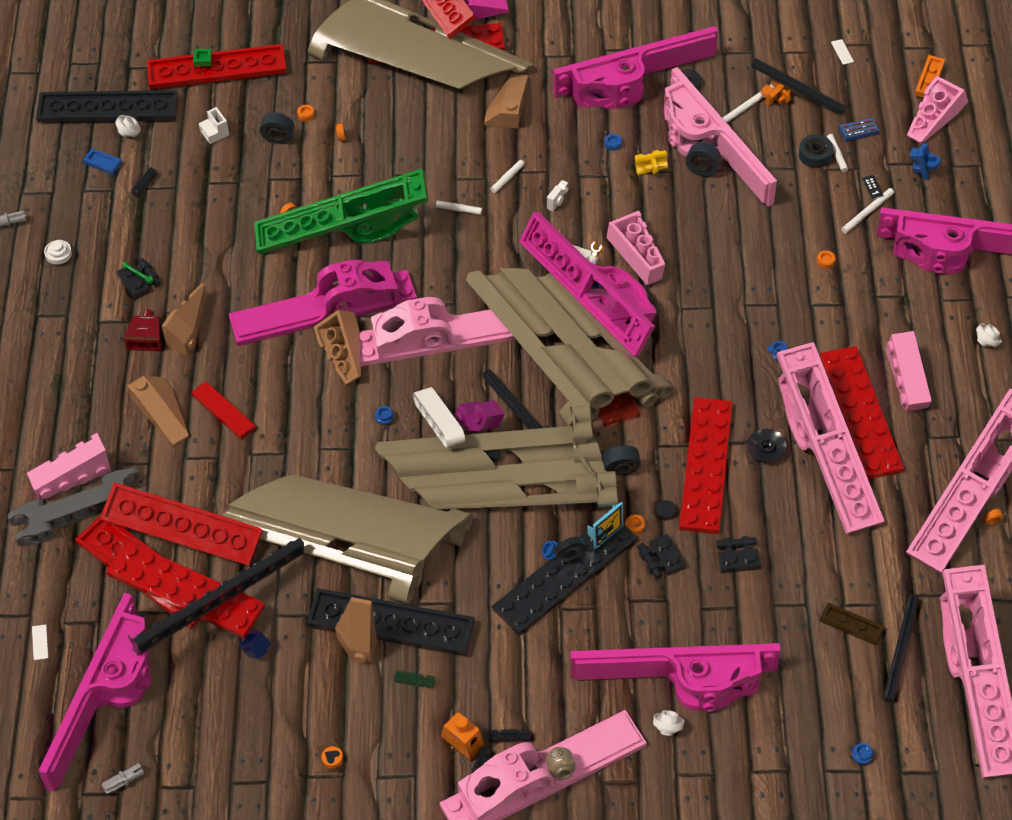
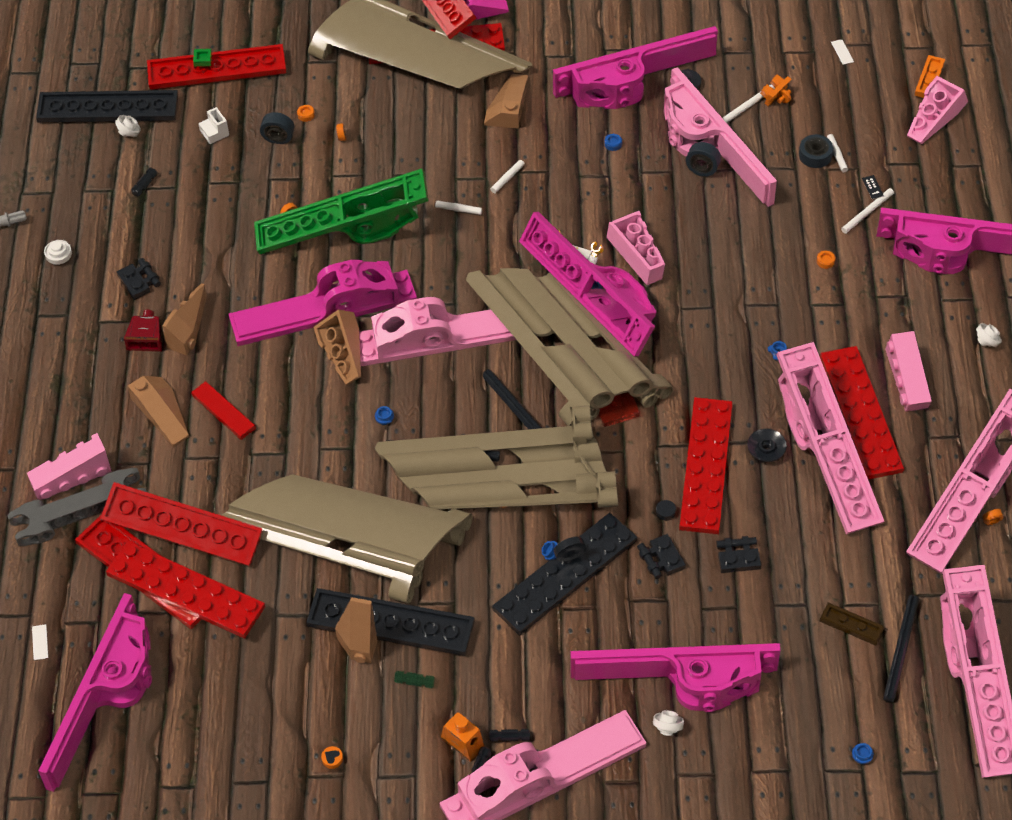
blue tile [83,148,123,175] -> none
light grey axle [102,763,144,794] -> none
green hinge [122,262,153,284] -> none
black plate [133,537,305,656] -> none
clear blue plate [239,631,271,658] -> none
white beam [413,387,465,448] -> none
magenta brick [454,400,505,431] -> none
dark tan head [546,747,576,780] -> none
white plate [547,180,569,211] -> none
piece [588,502,623,549] -> none
black wheel [602,445,641,475] -> none
orange tile [625,514,645,535] -> none
yellow hips [635,150,668,175] -> none
black axle [751,58,846,115] -> none
tile [839,118,879,142] -> none
blue hips [910,143,941,179] -> none

